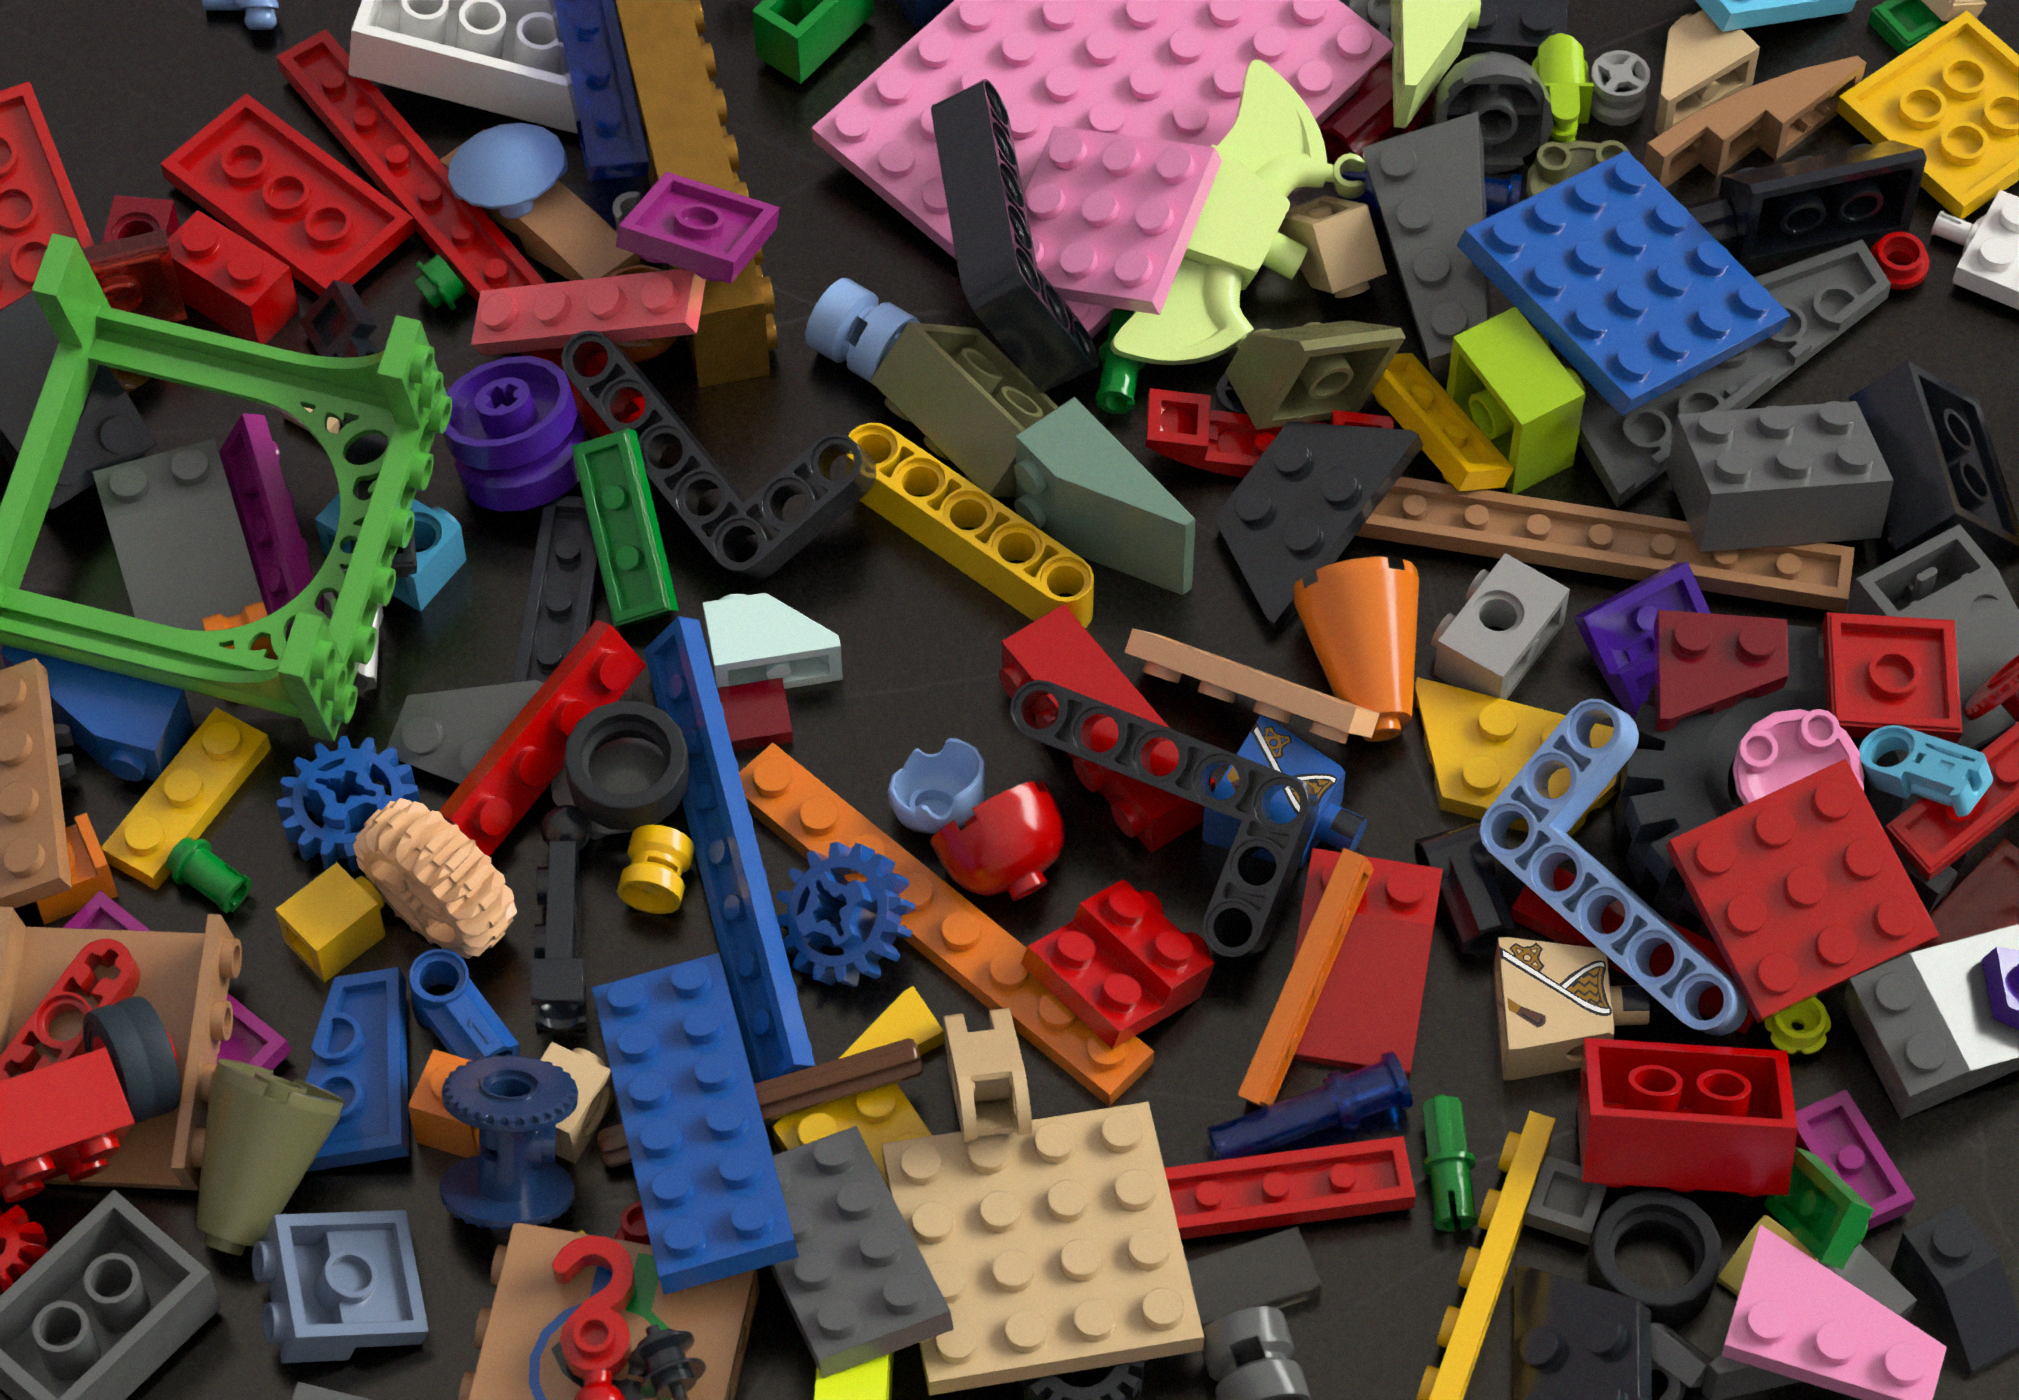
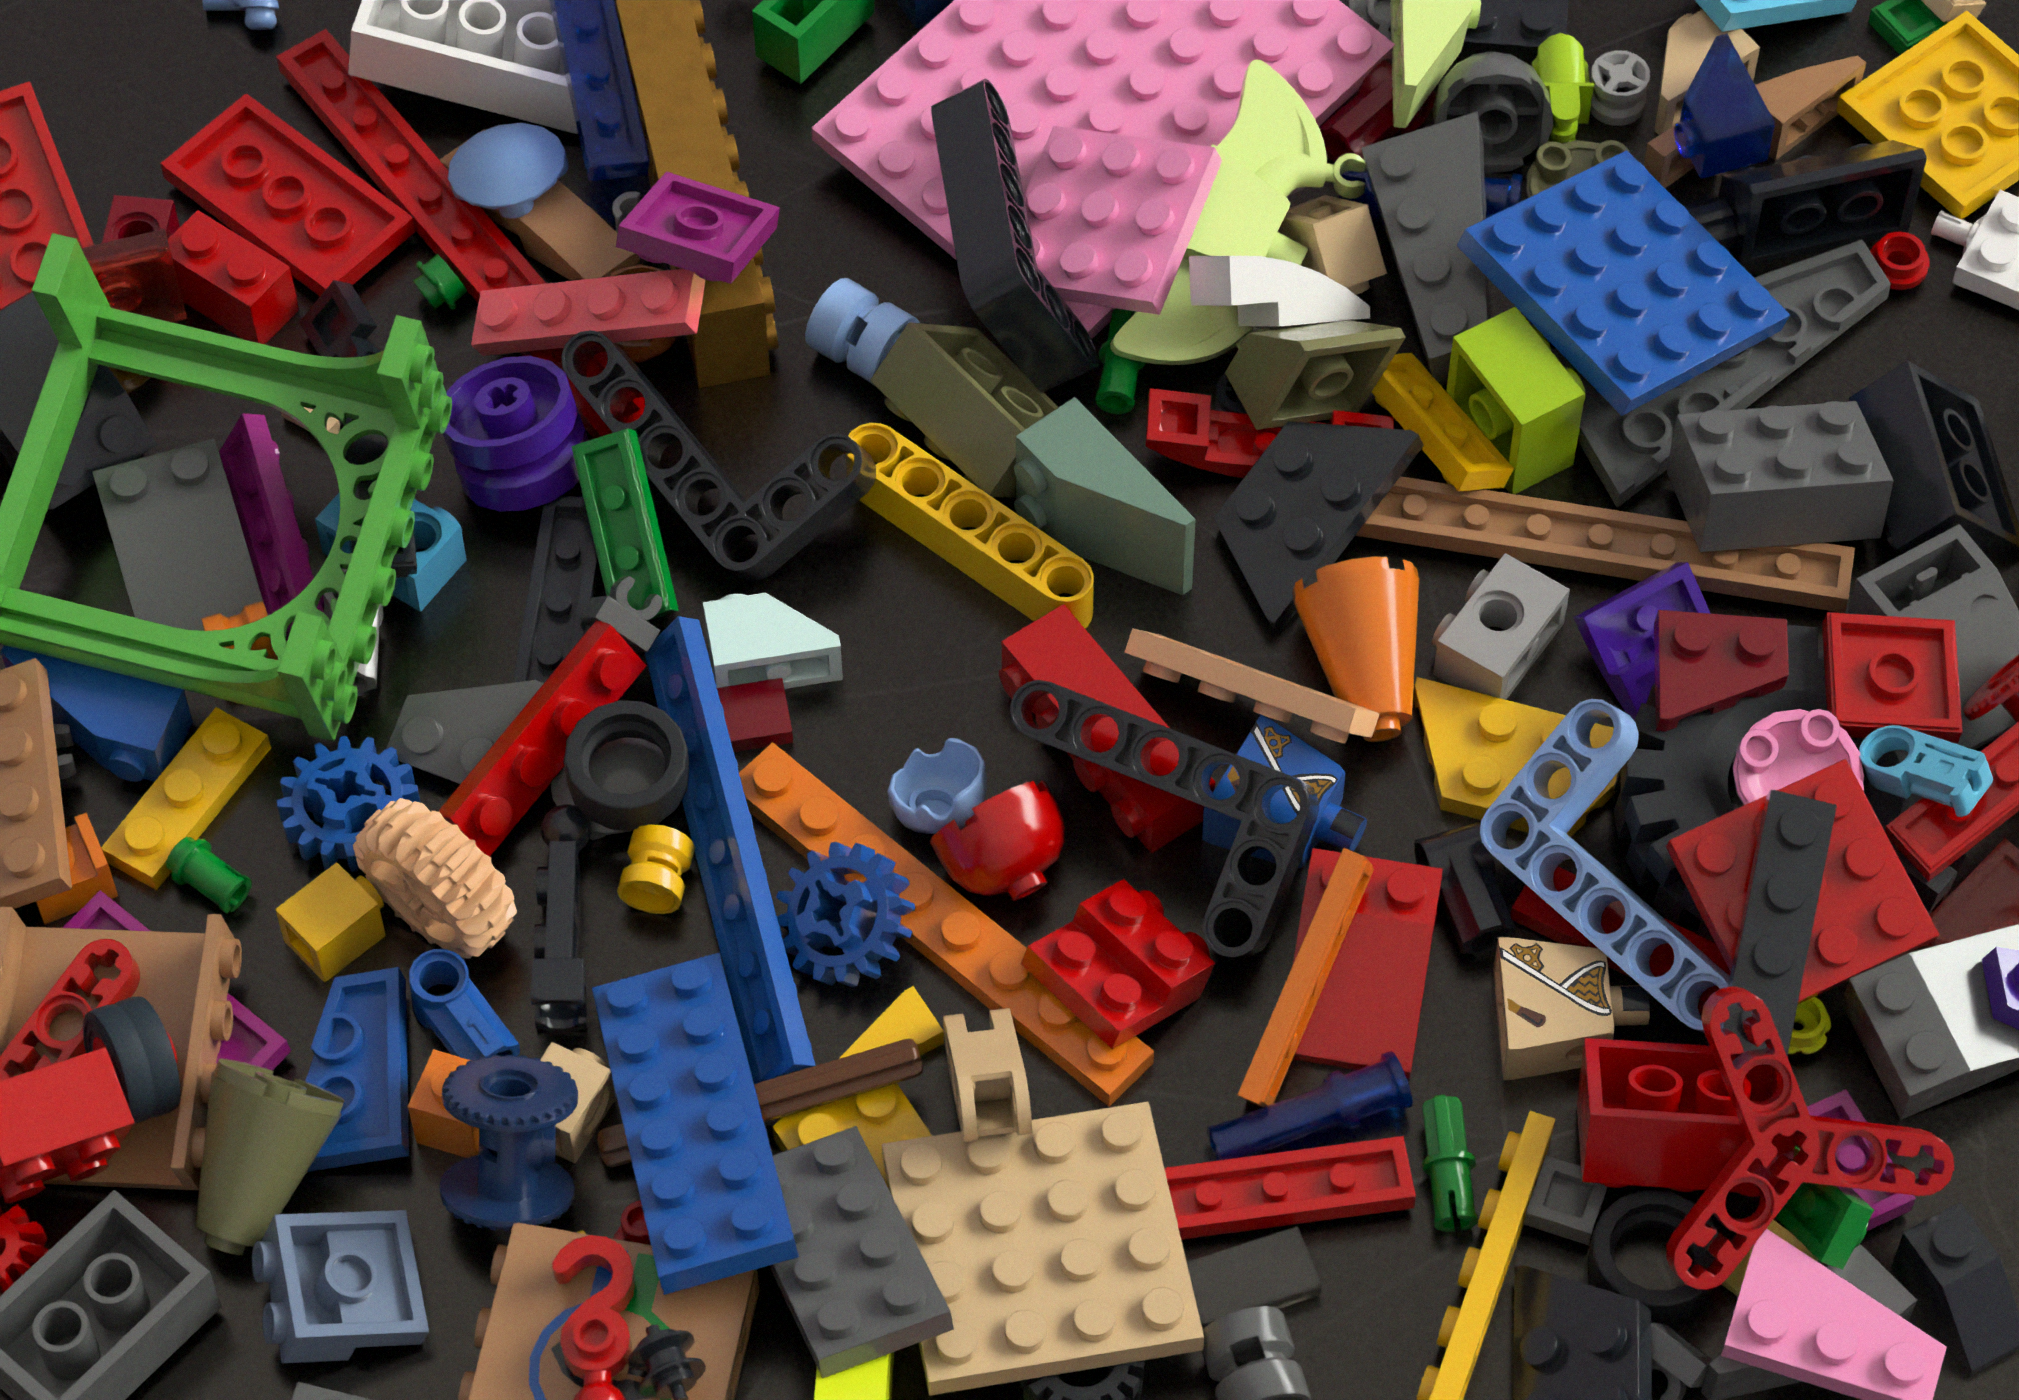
none -> dark grey tile [579,576,662,653]
none -> white slope [1189,256,1370,326]
none -> red piece [1666,986,1954,1290]
none -> clear blue slope [1674,33,1775,179]
none -> black plate [1720,789,1837,1057]

